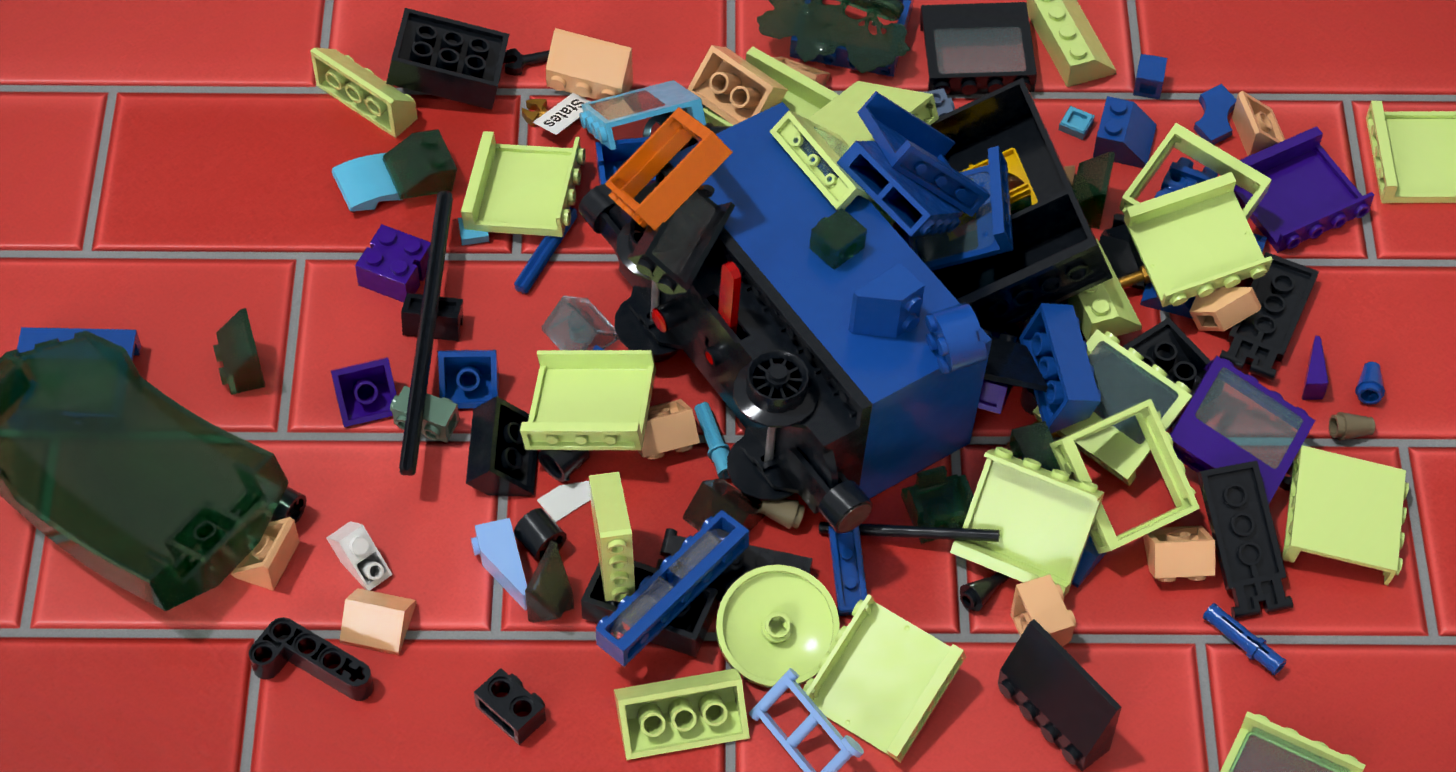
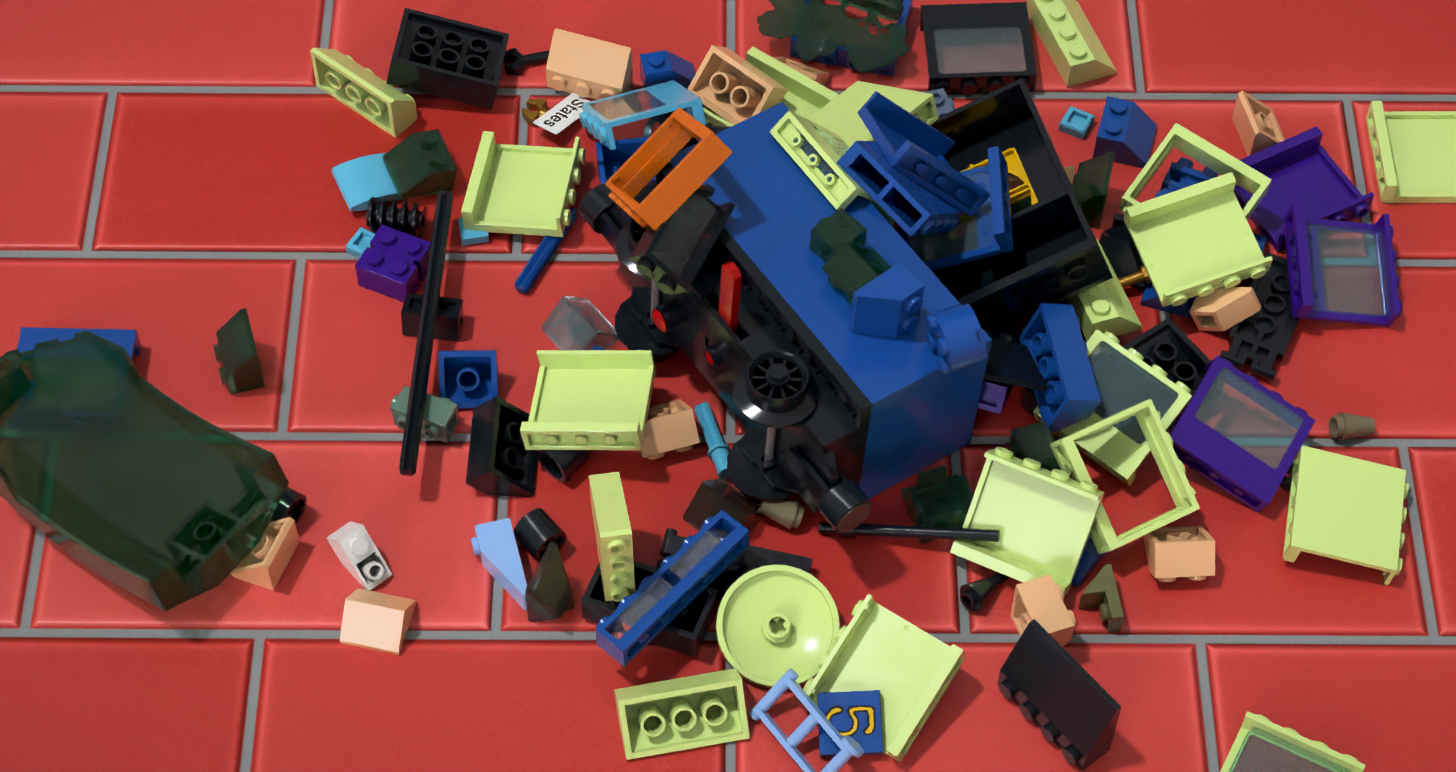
black beam [249,617,374,701] -> none
dark purple slope [331,357,397,427] -> none
black brick [474,668,546,745] -> none
white sticker [537,481,591,522] -> none
blue tile [828,526,867,616] -> none
blue brick [1133,54,1167,100] -> none
blue tile [1194,84,1236,145] -> none
black hinge [1197,461,1293,619] -> none
blue pin [1203,603,1287,676] -> none
dark purple slope [1302,336,1329,400] -> none
blue cone [1355,362,1385,405] -> none
none -> medium azure tile [345,227,375,258]
none -> black piece [366,197,427,238]
none -> blue slope [640,50,695,95]
none -> blue tile [817,690,883,757]
none -> clear green slope [821,241,892,305]
none -> olive slope [1078,564,1124,633]
none -> panel [1283,204,1402,327]

